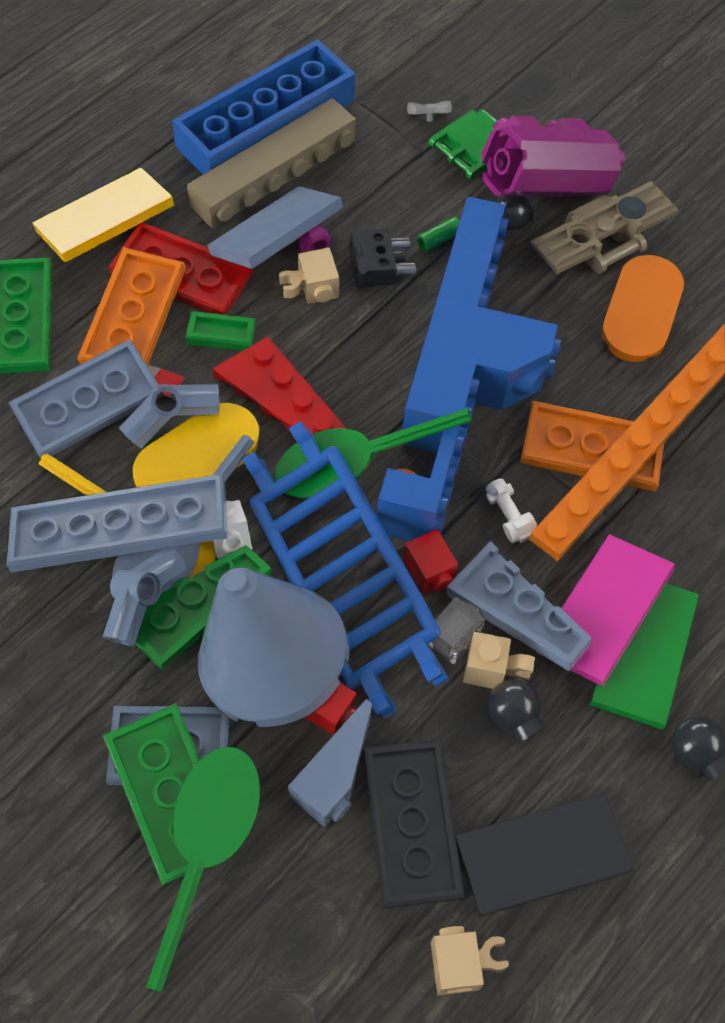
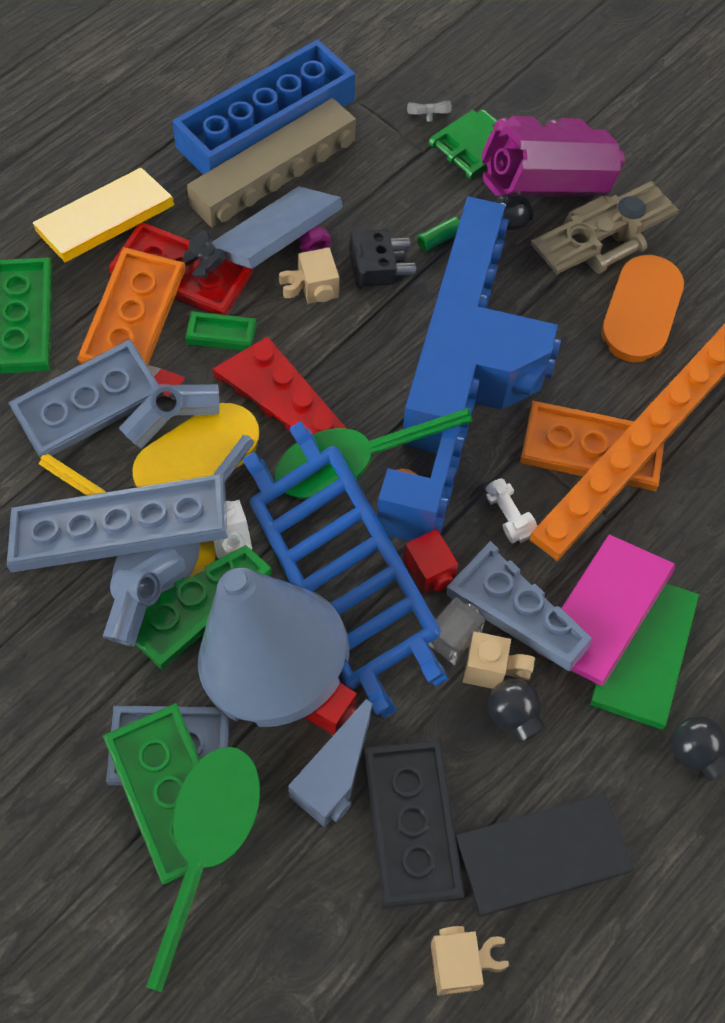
none -> black piece [182,230,227,278]

